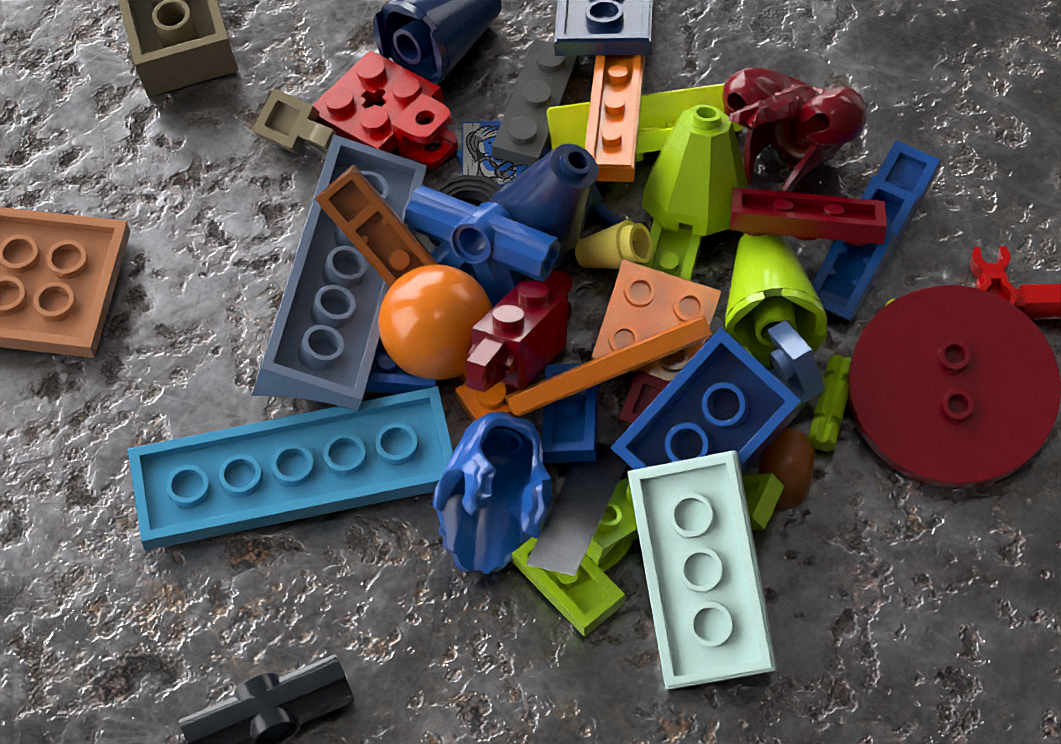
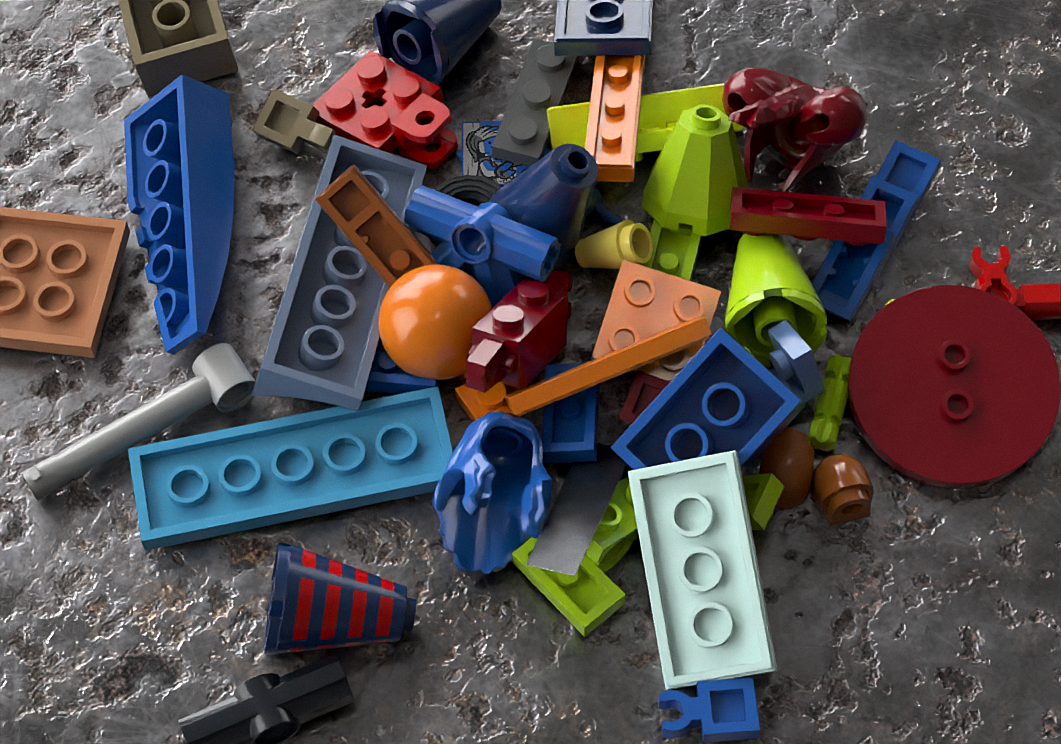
none -> light grey piece [21,343,256,500]
none -> blue wedge [124,74,235,355]
none -> dark blue cone [263,543,416,654]
none -> blue plate [658,677,760,743]
none -> dark orange piece [811,454,874,526]

